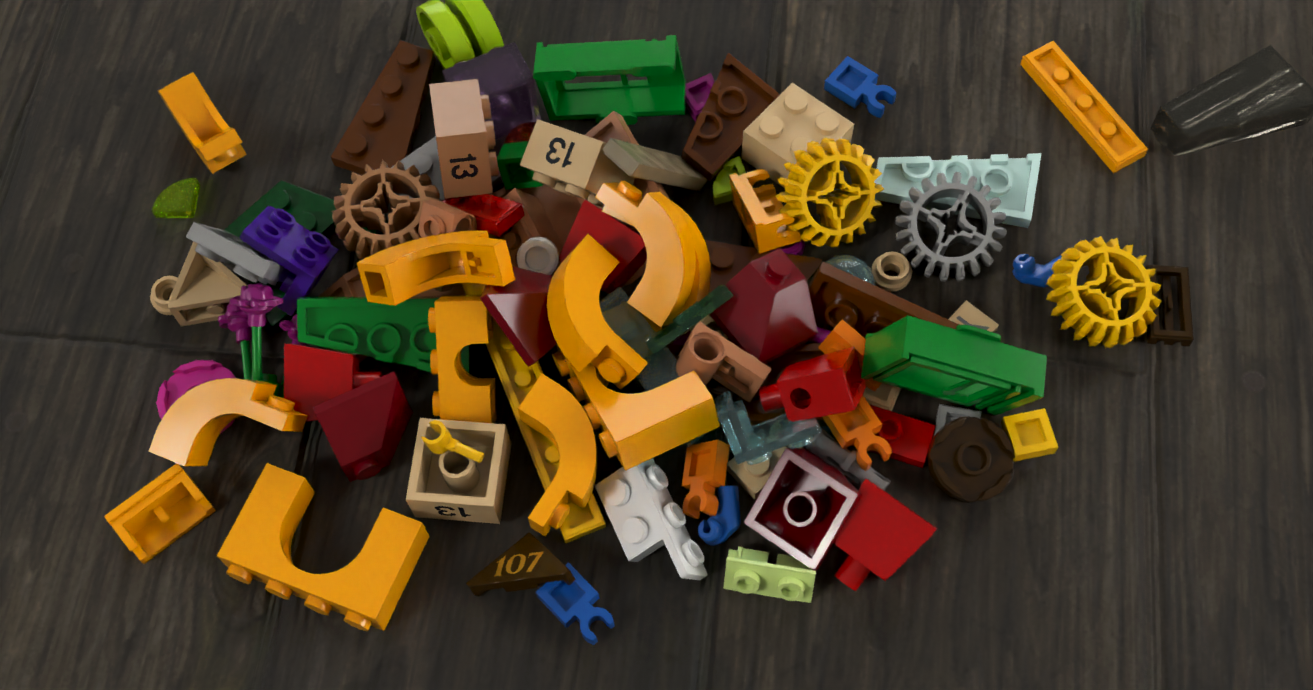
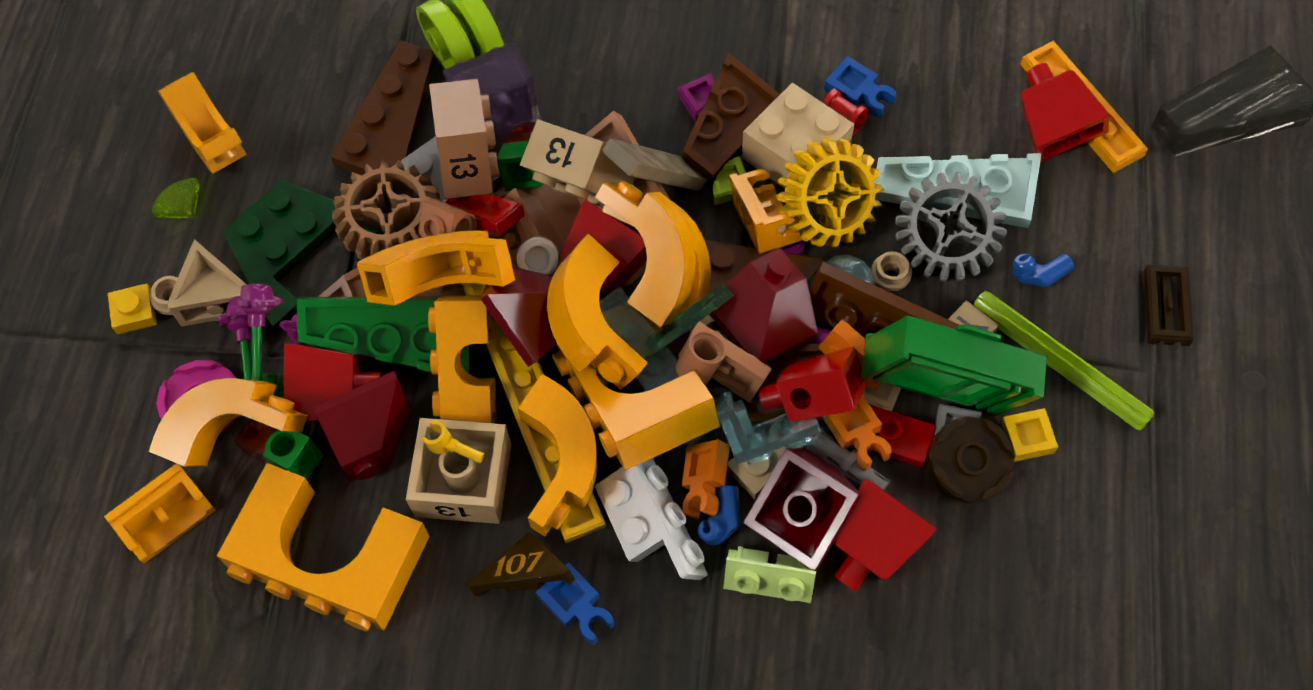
light grey plate [186,222,290,286] -> none
dark purple bracket [239,206,339,316] -> none
green piece [533,35,686,125] -> none
yellow gear [1046,236,1161,349] -> none
none -> yellow plate [108,283,157,335]
none -> green leg [234,419,324,480]
none -> red bush [822,89,868,137]
none -> lime axle [973,291,1154,430]
none -> red torso [1021,63,1109,162]

